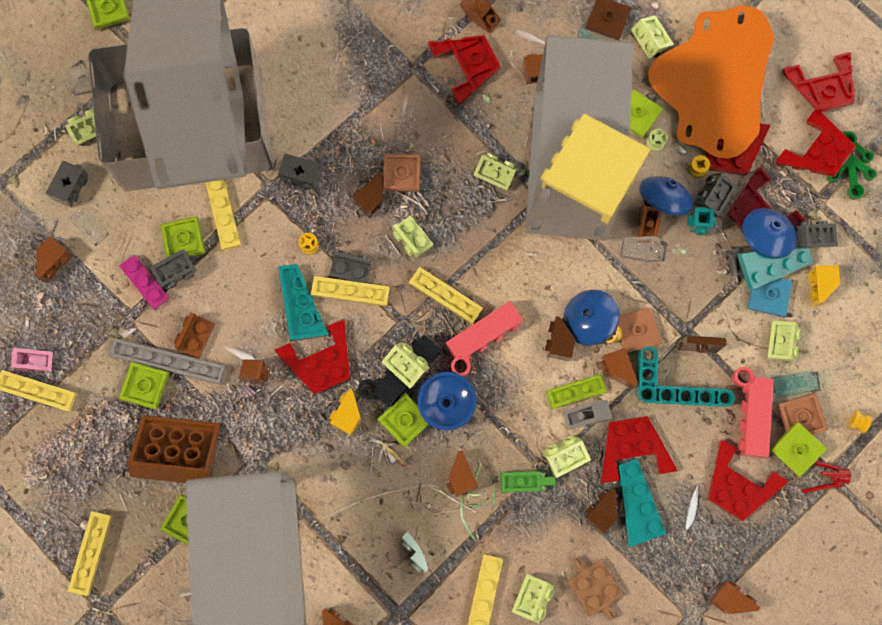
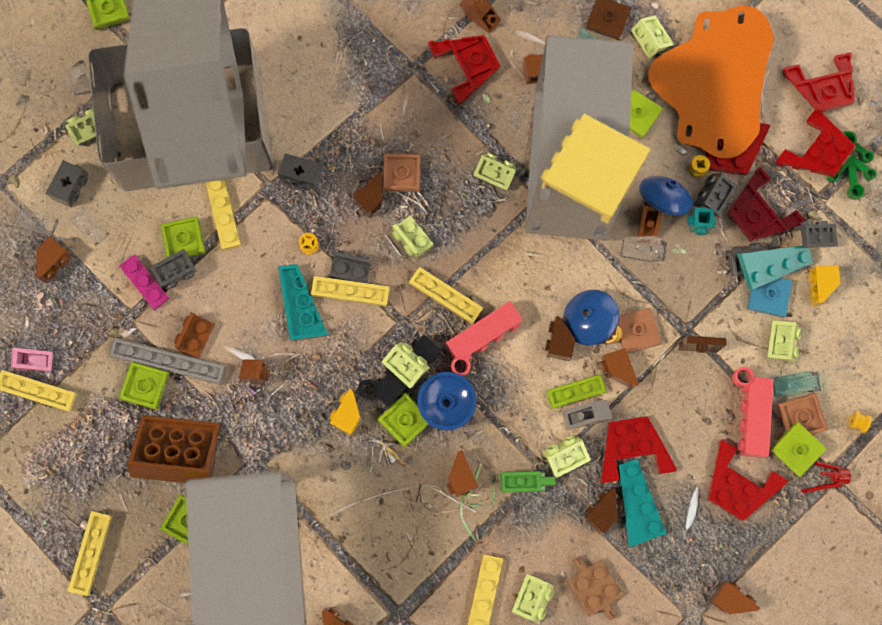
red wing [275,319,350,395] -> none
light aqua slope [402,532,428,572] -> none
teal beam [636,346,735,407] -> none
yellowish green wheel [646,129,668,151] -> none
blue dish [742,208,797,259] -> none

